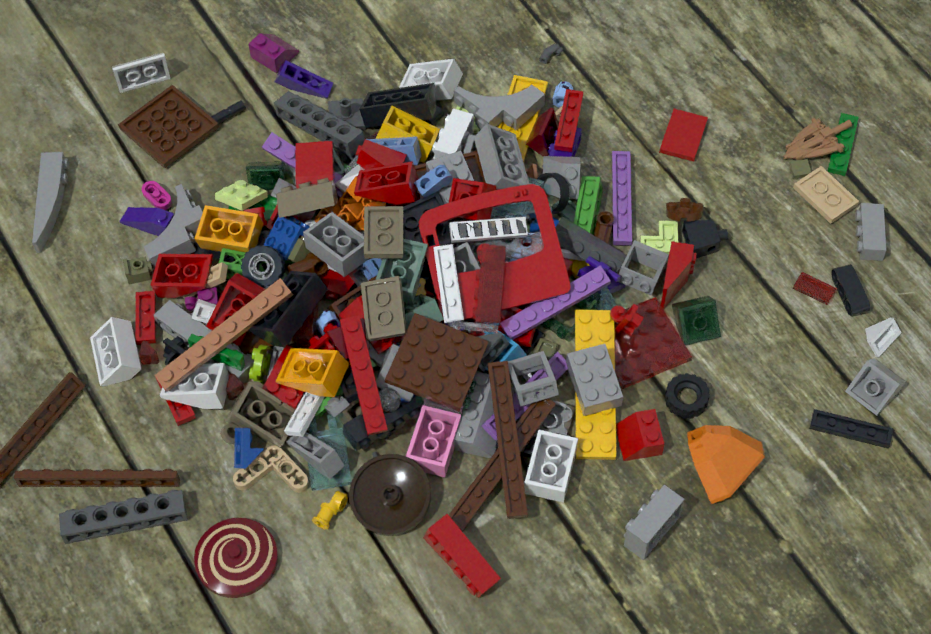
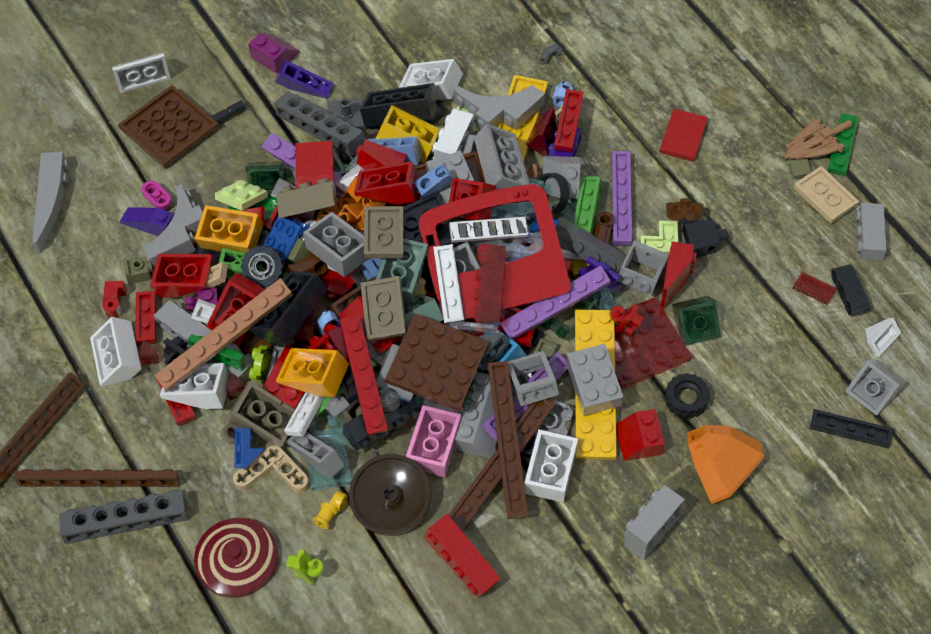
none -> red leg [102,281,127,318]
none -> lime hips [286,550,324,585]

